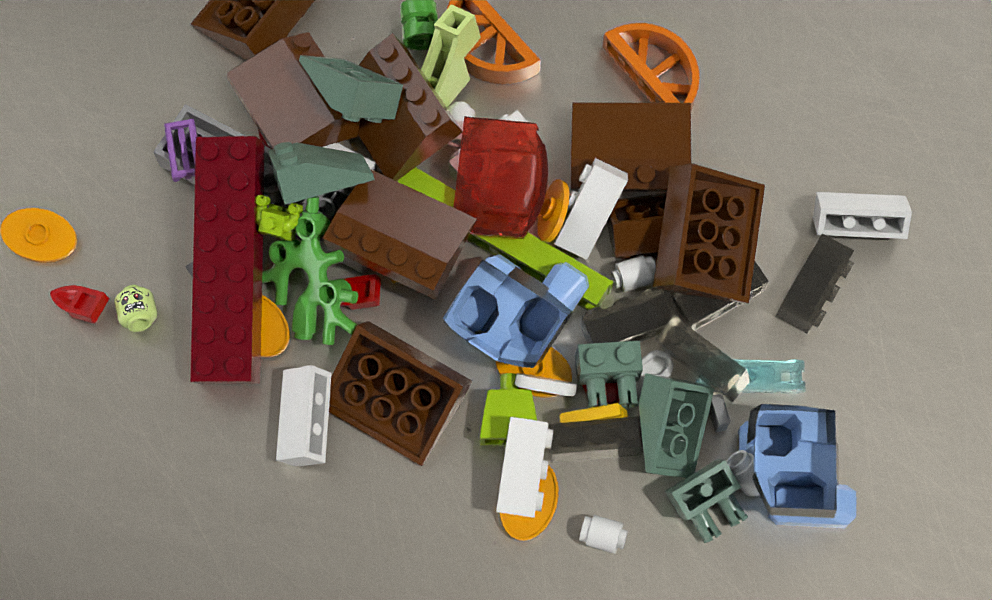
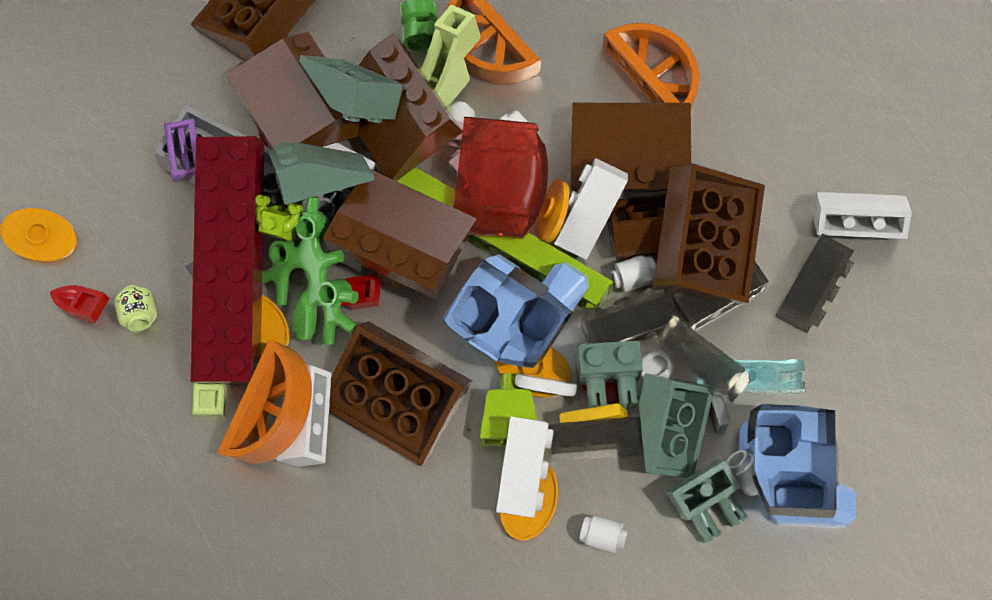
none -> yellowish green tile [192,384,226,417]
none -> orange window [217,339,312,464]

